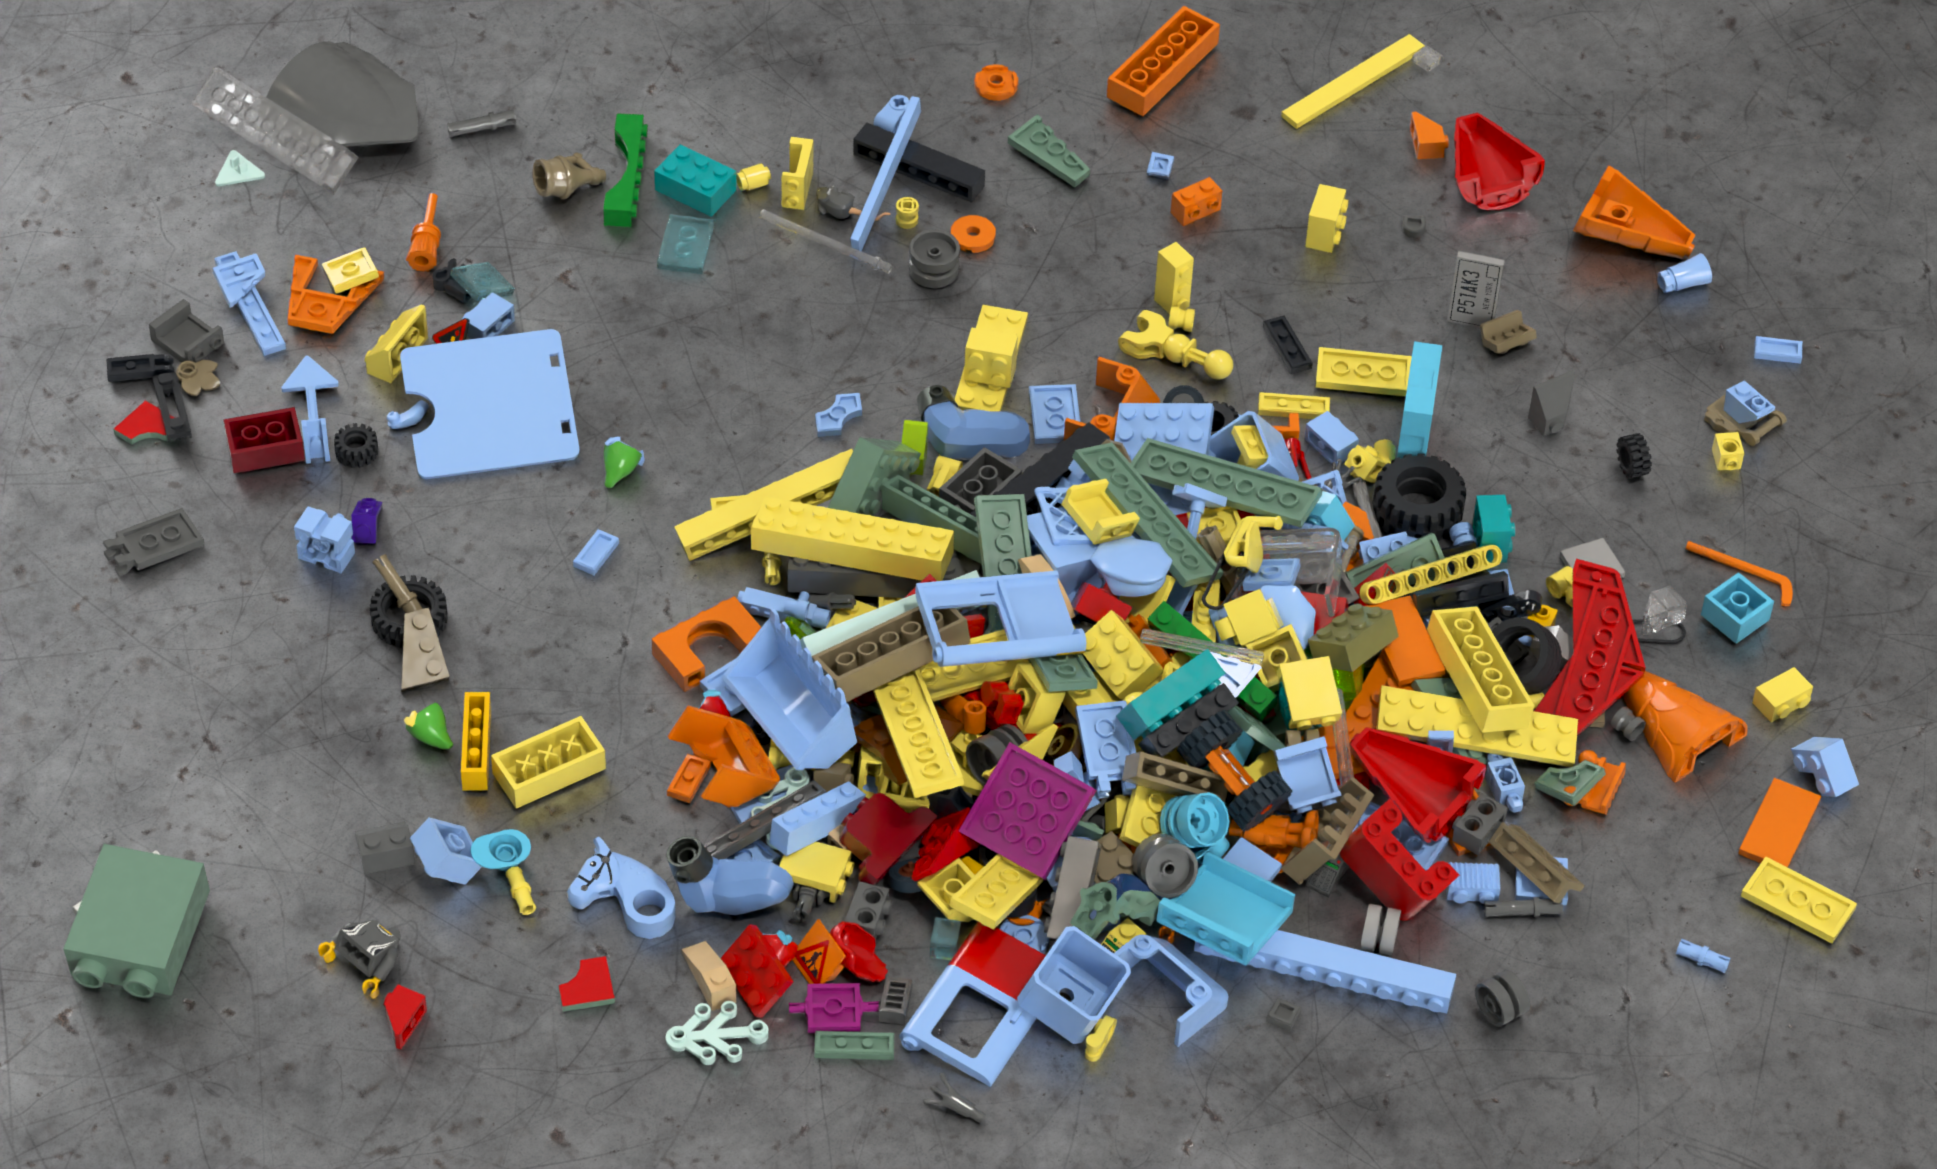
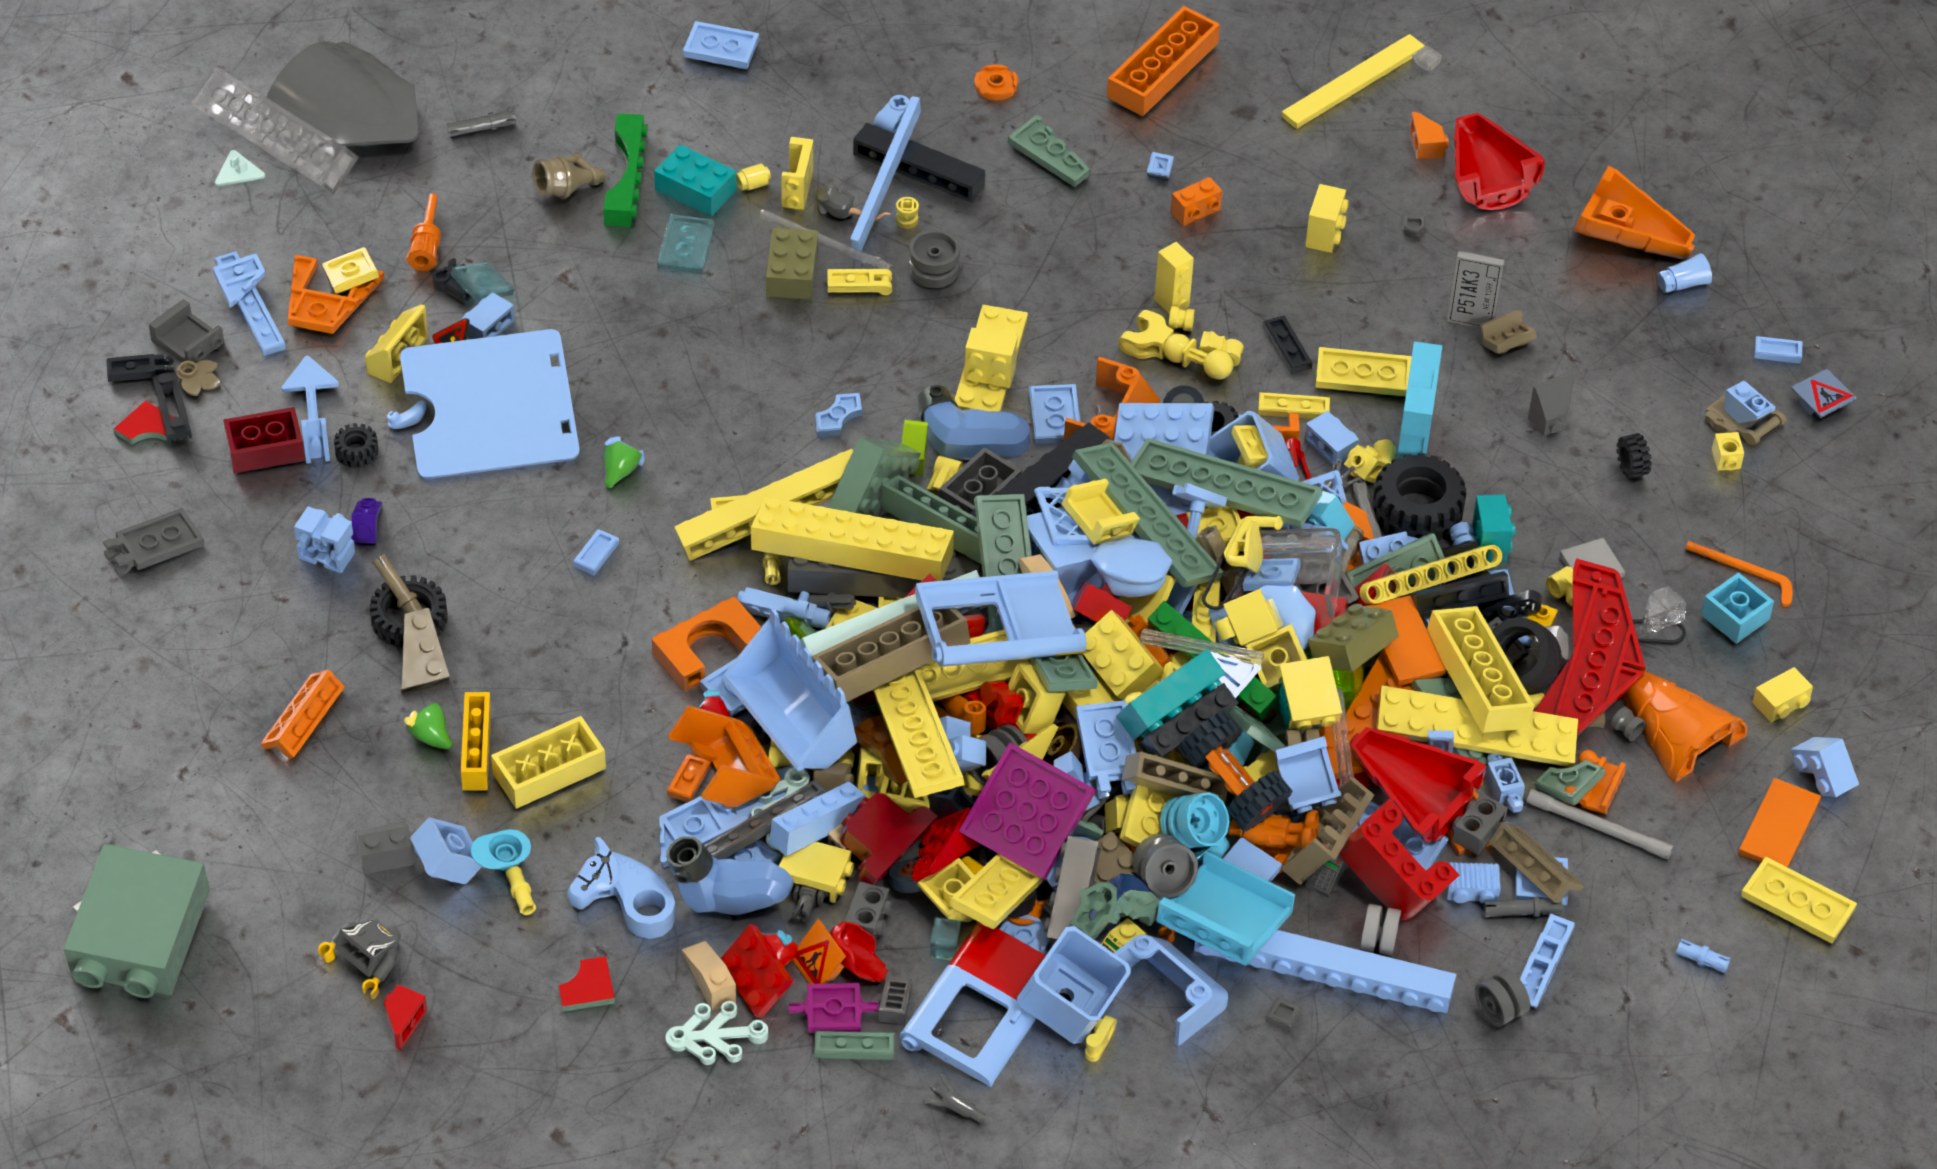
orange tile [951,215,996,253] -> none
none -> orange fence [260,670,345,759]
none -> light blue wing [660,796,748,868]
none -> light blue plate [683,21,759,69]
none -> olive brick [766,227,818,299]
none -> light yellow plate [827,269,893,295]
none -> light blue brick [939,716,986,773]
none -> light yellow leg [1199,331,1244,367]
none -> light blue slope [1520,914,1575,1008]
none -> light grey piece [1526,789,1673,860]
none -> sand blue piece [1791,369,1857,418]

